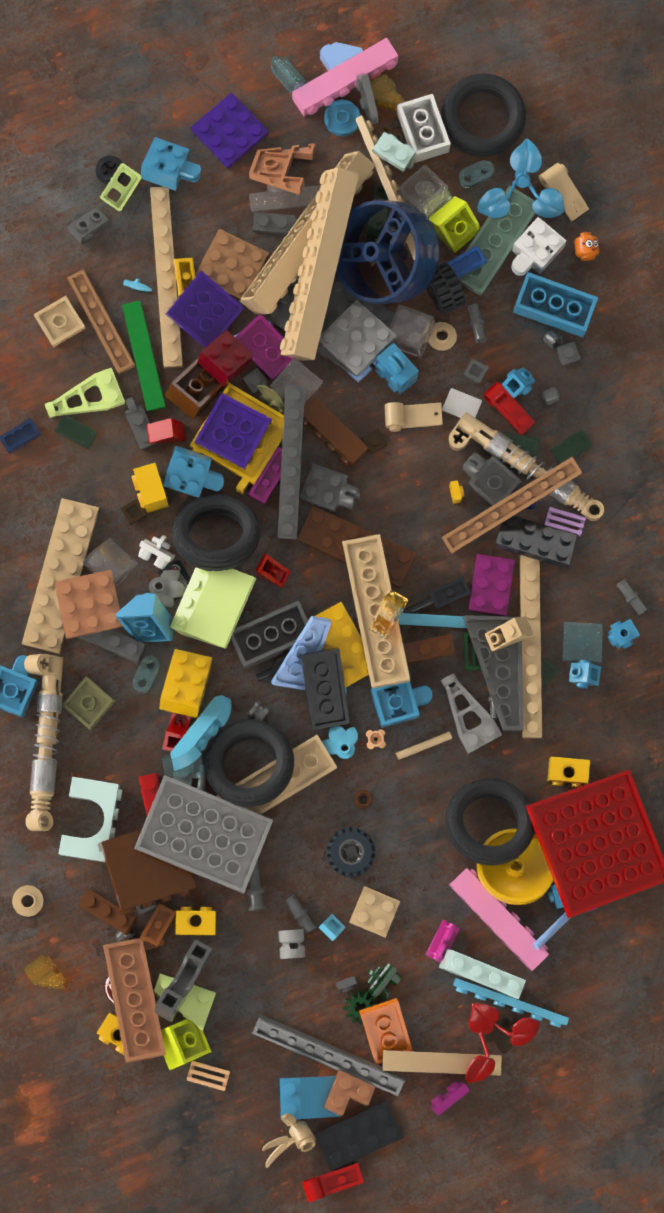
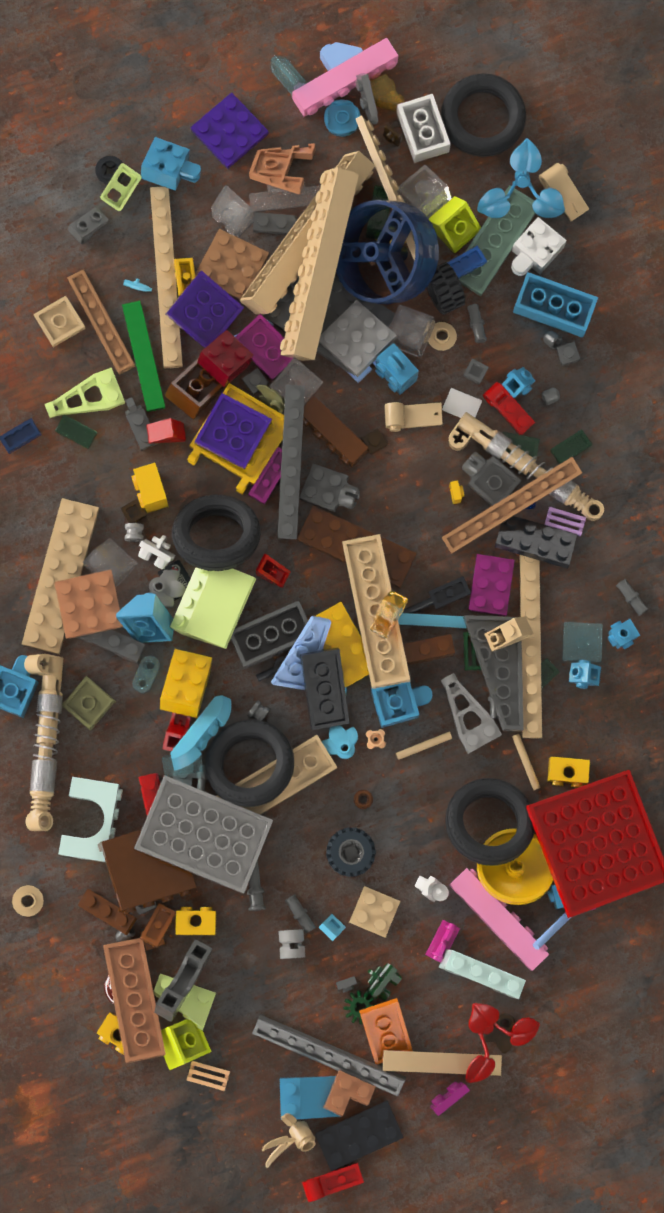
clear yellow slope [23,955,67,990] -> none
dark azure brick [163,446,224,498] -> none
light aqua bracket [372,132,416,171] -> none
medium azure plate [453,978,569,1028] -> none
clear light blue plate [458,160,494,188] -> none
orange head [574,232,599,261] -> none
none -> light grey wheel [125,523,144,542]
none -> clear slope [211,185,254,238]
none -> white hips [415,876,449,902]
none -> tan bar [512,734,541,790]

